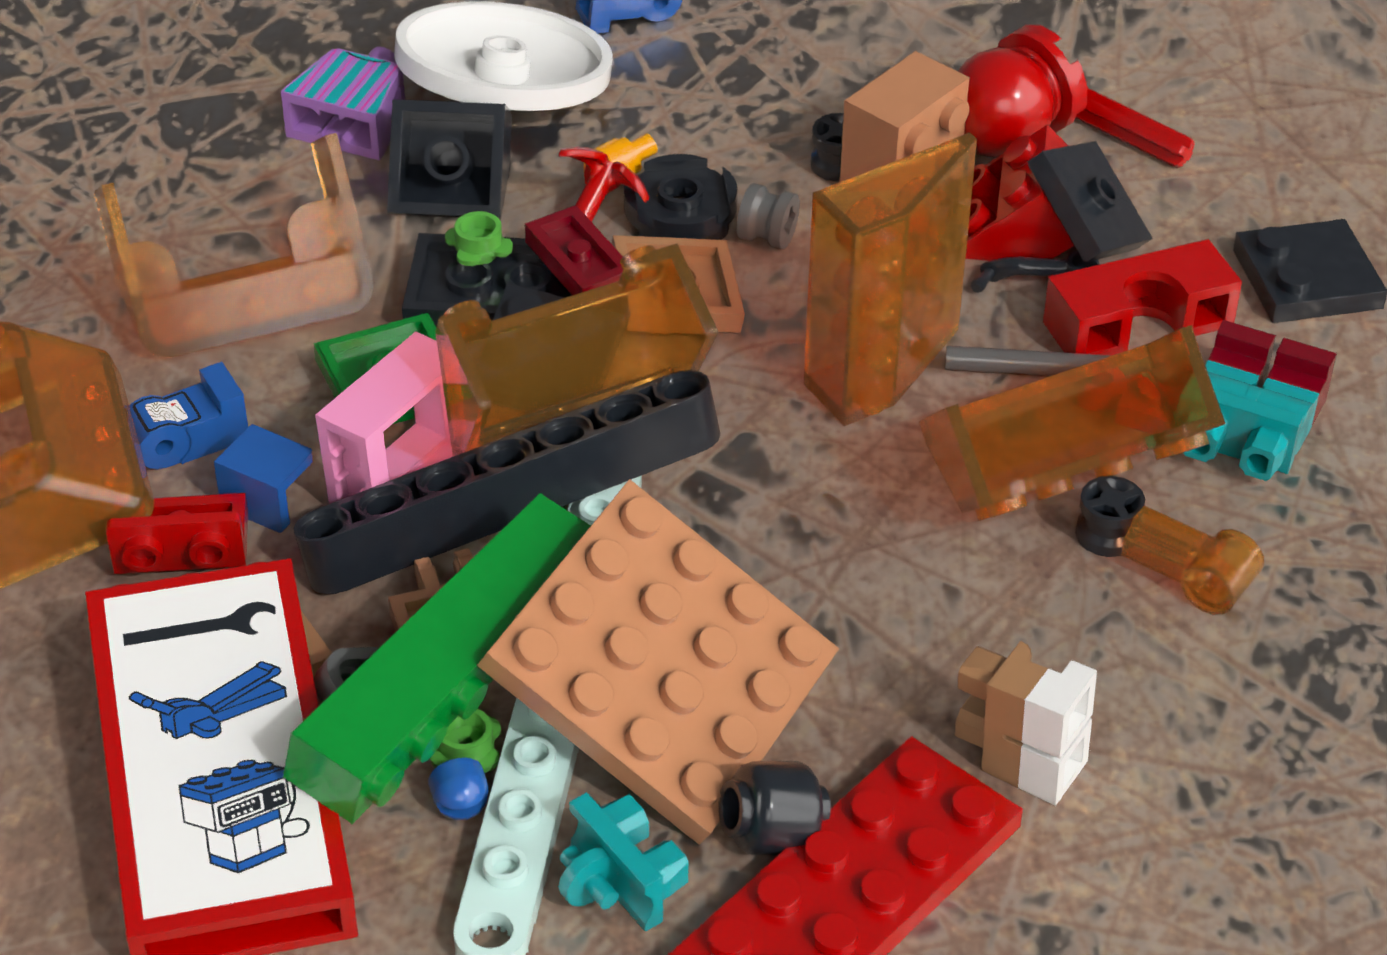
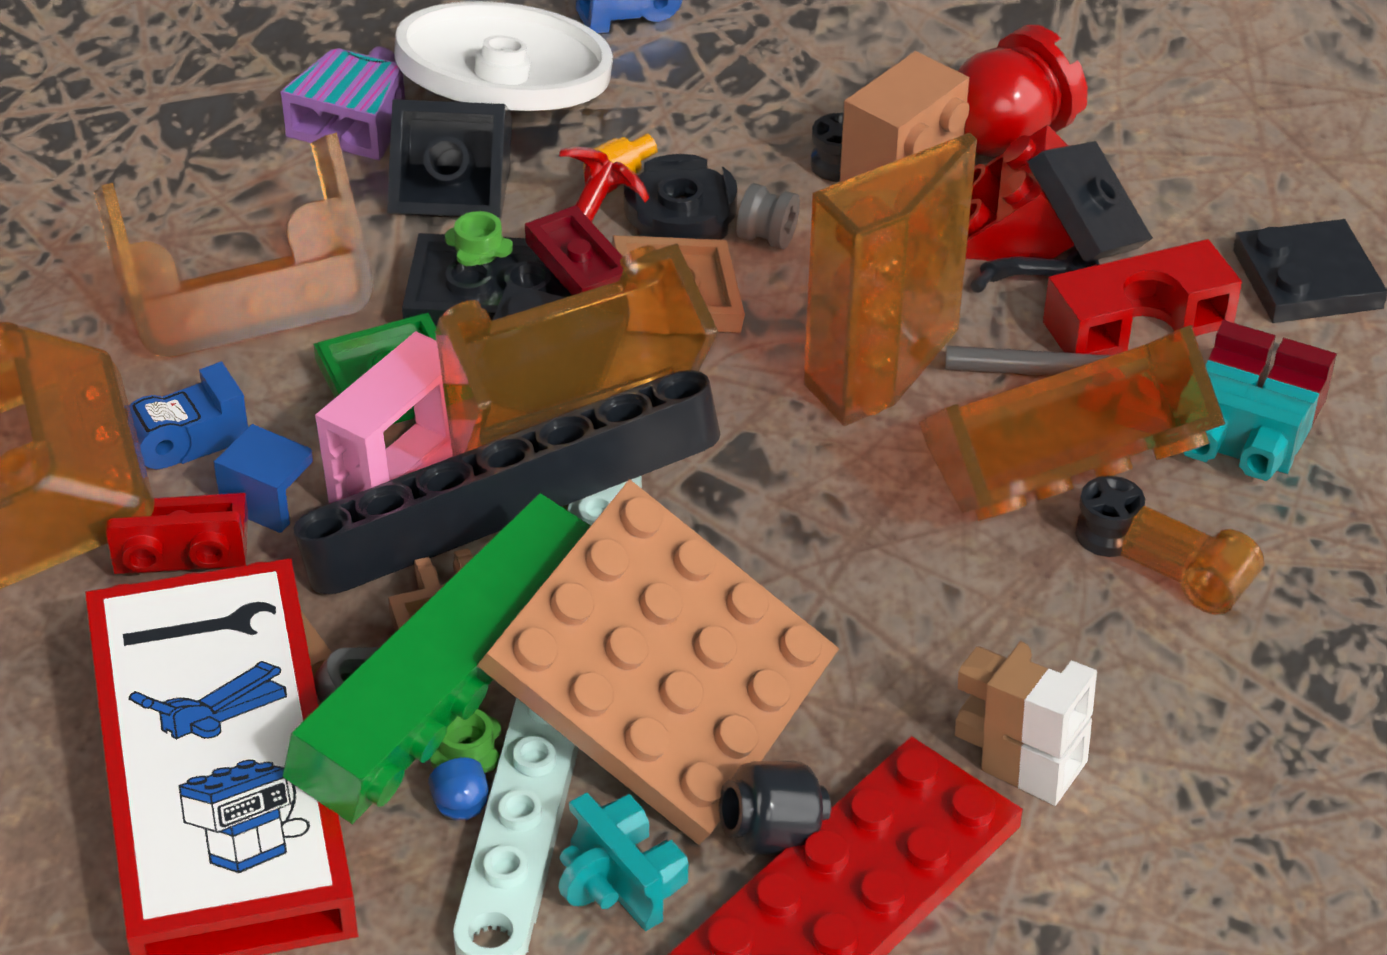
red axle [1075,88,1195,168] -> none

